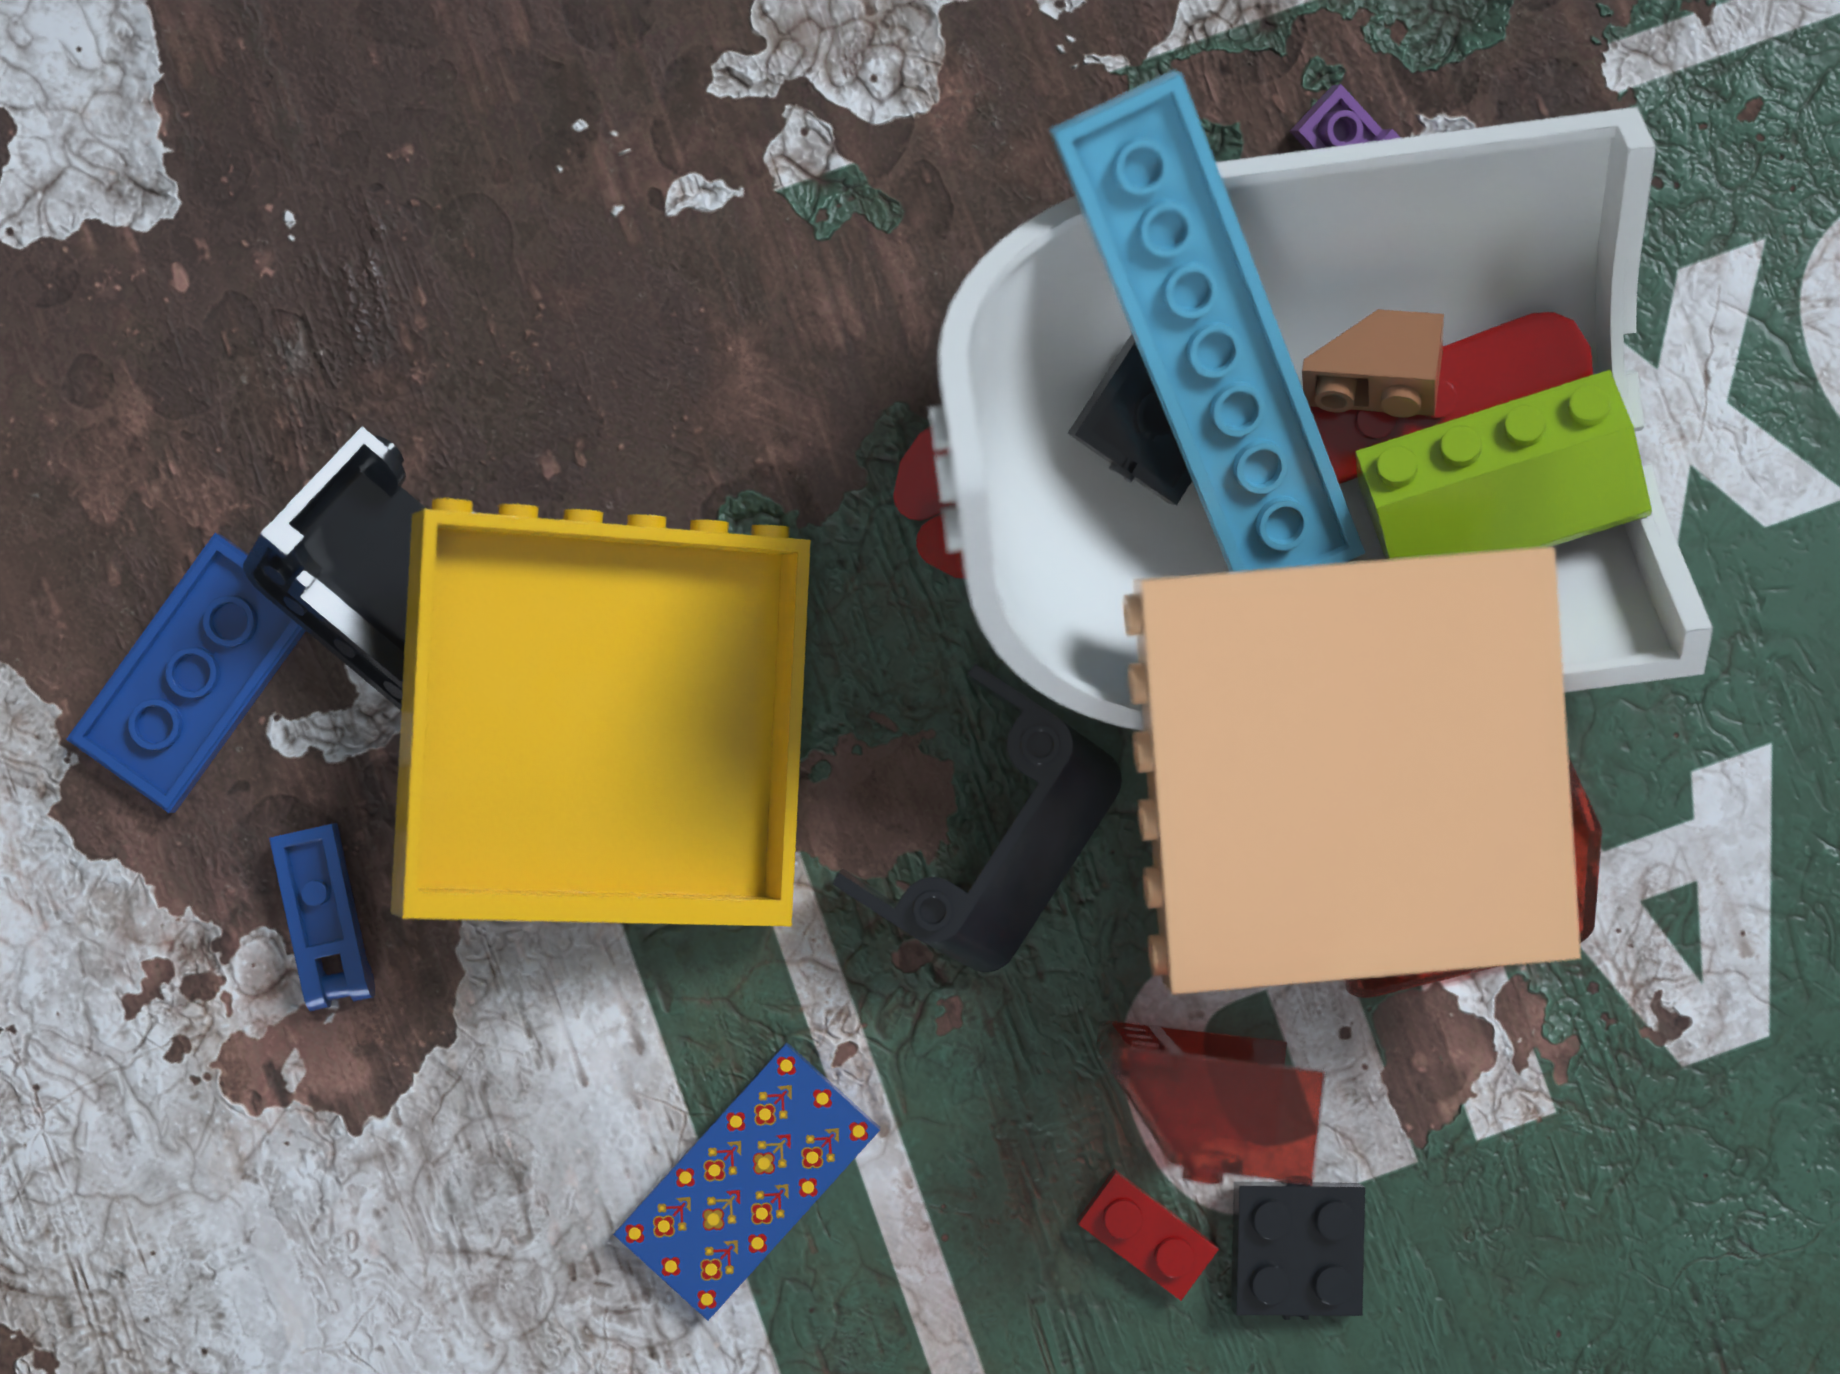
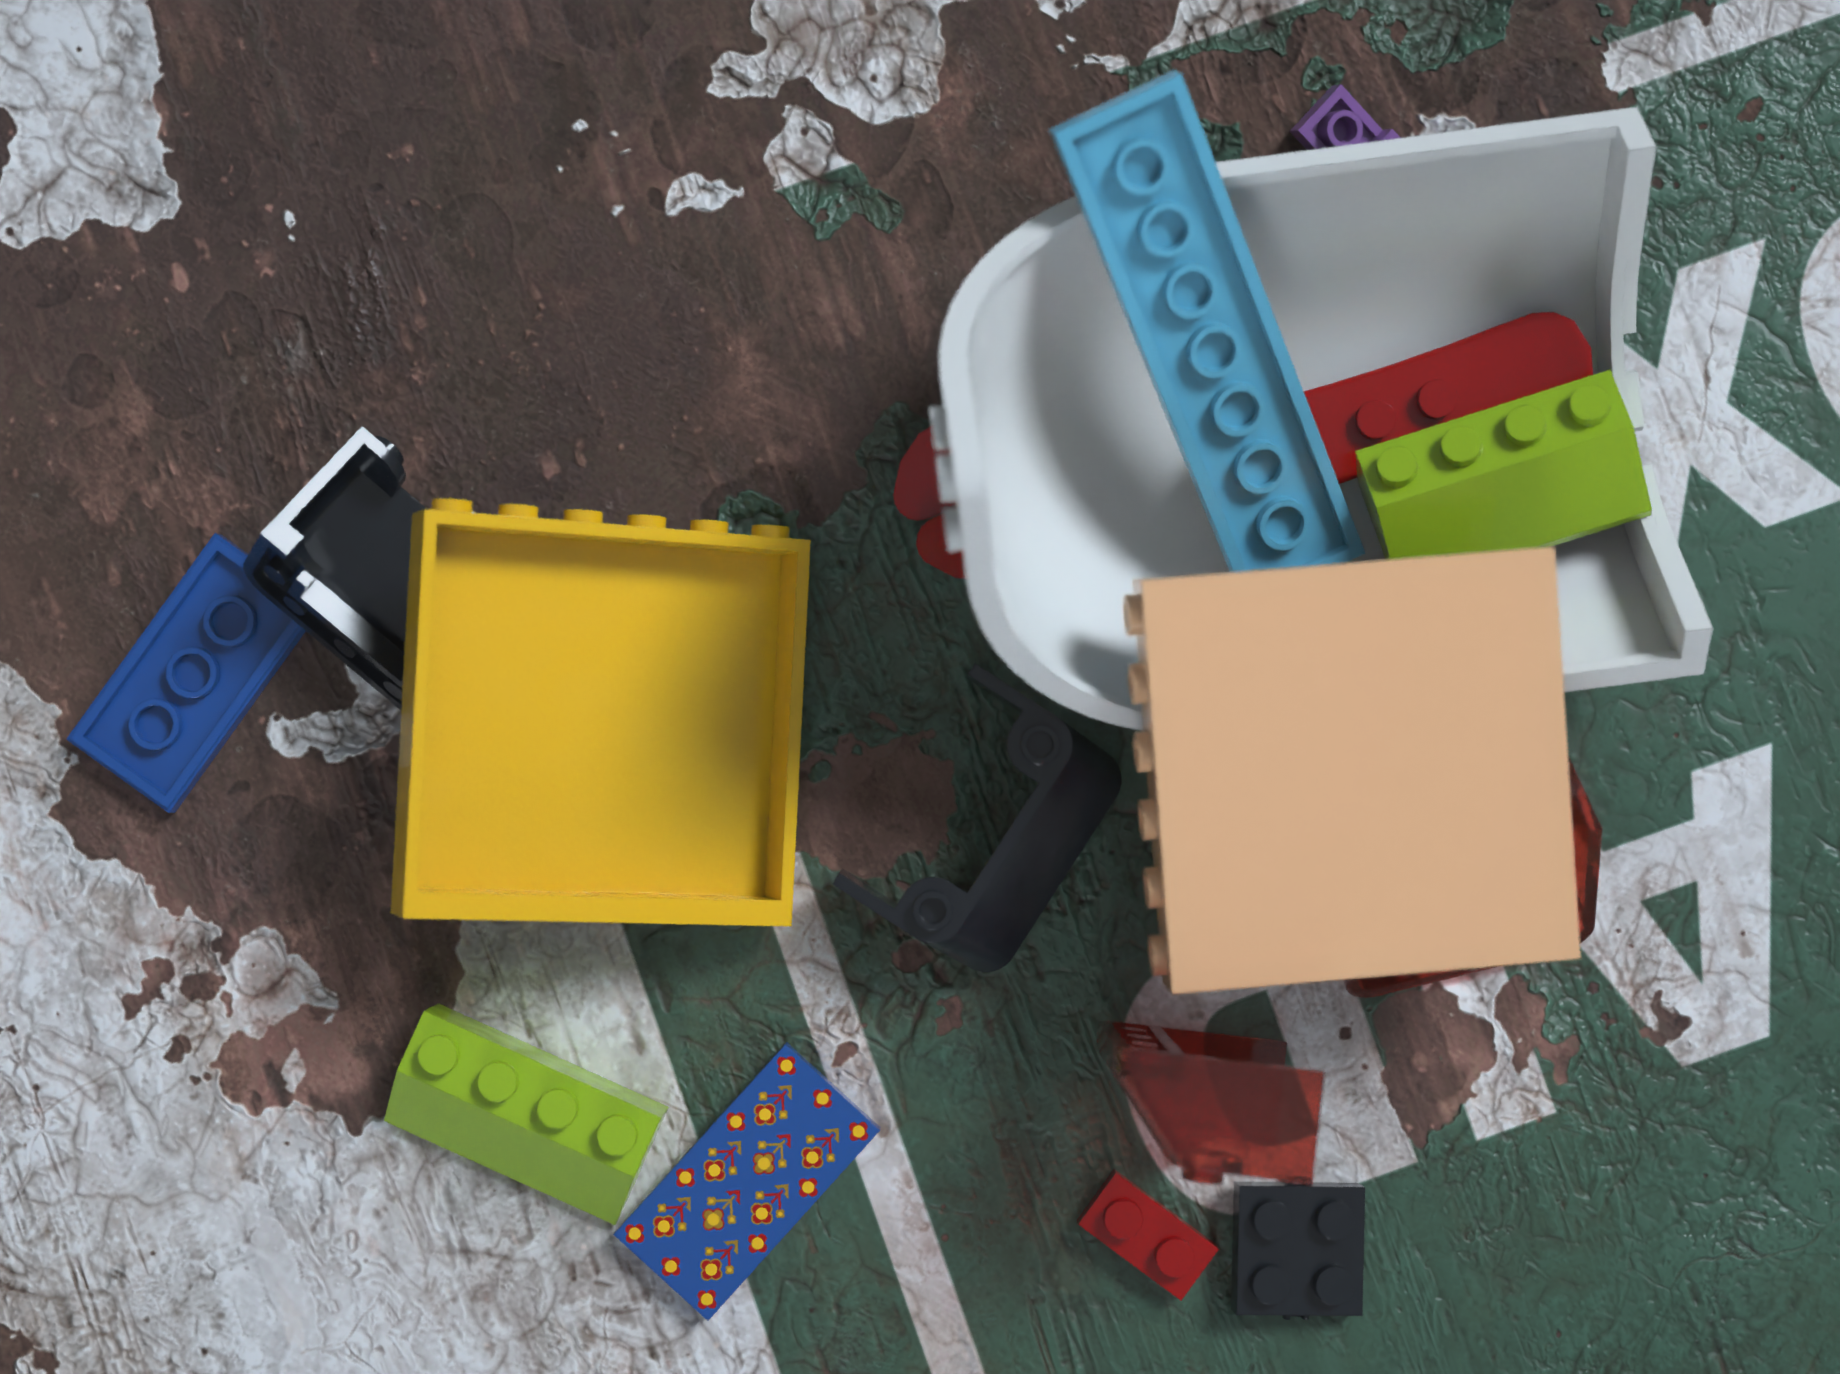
blue plate [269,823,375,1011] -> none
black plate [1067,334,1192,505] -> none
nougat slope [1302,309,1444,418] -> none
none -> lime slope [384,1003,669,1225]

